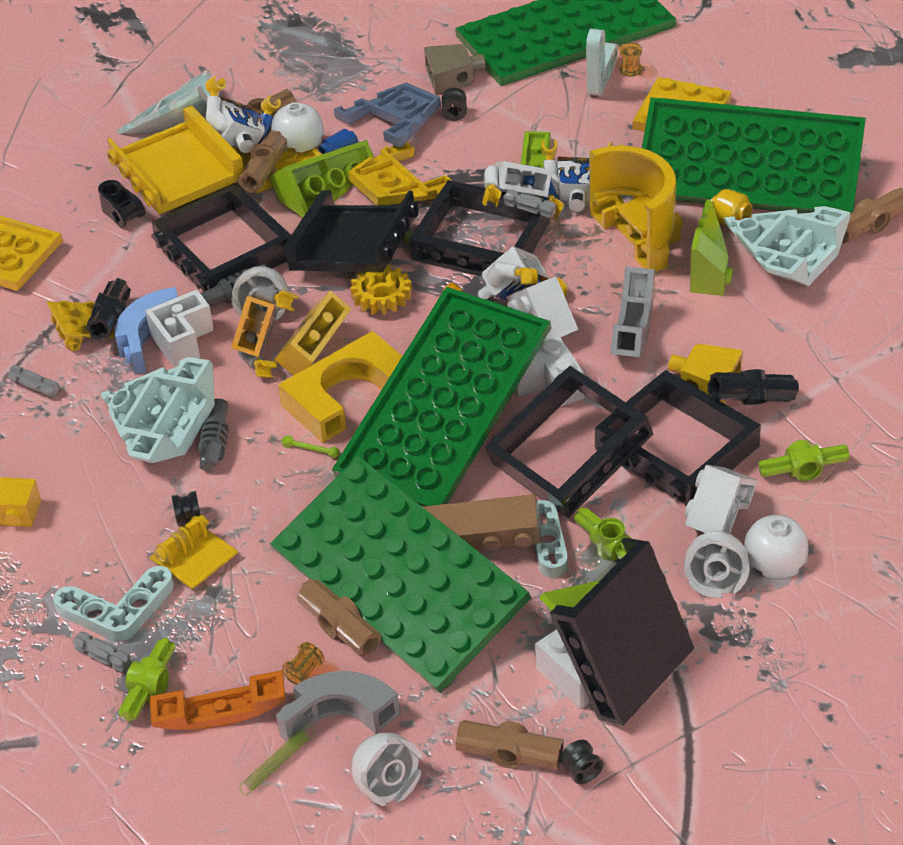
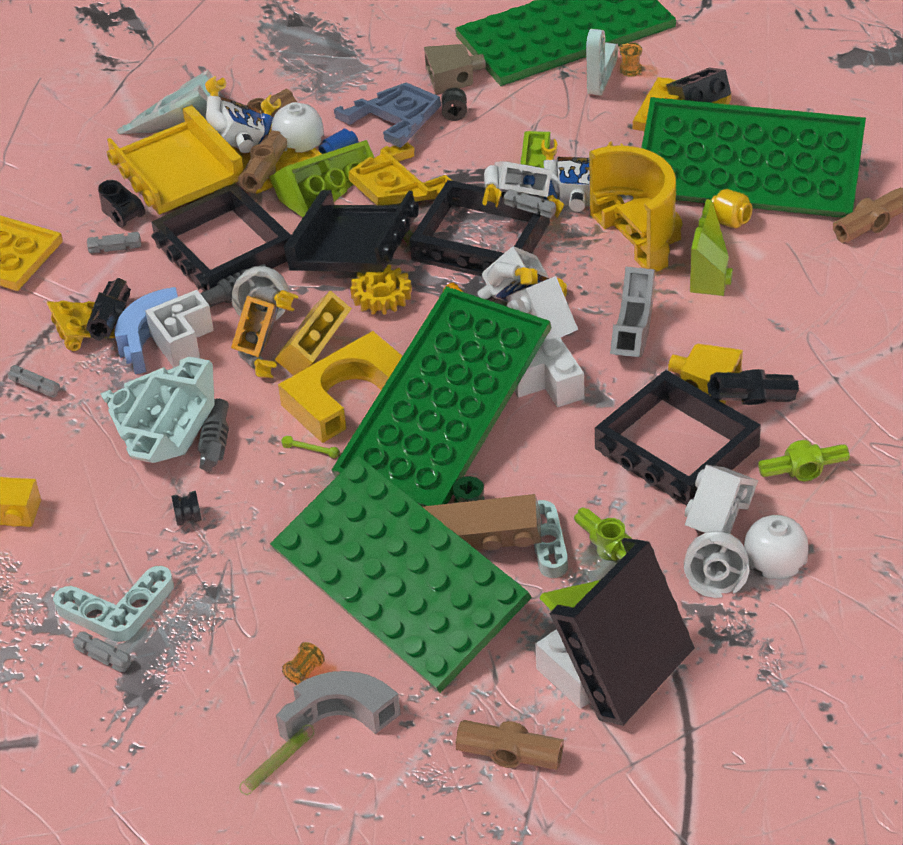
lime axle [119,638,176,722] -> none
yellow hinge [149,515,239,590] -> none
orange slope [150,670,286,730] -> none
medium nougat piece [297,578,381,657] -> none
white cylinder [351,733,422,806] -> none
black window [485,366,654,518] -> none
pearl dark grey wheel [560,739,604,784] -> none
light aqua wedge [724,206,850,286] -> none
none -> light grey axle [87,232,141,254]
none -> dark green wheel [453,476,485,503]
none -> black bracket [666,67,731,103]

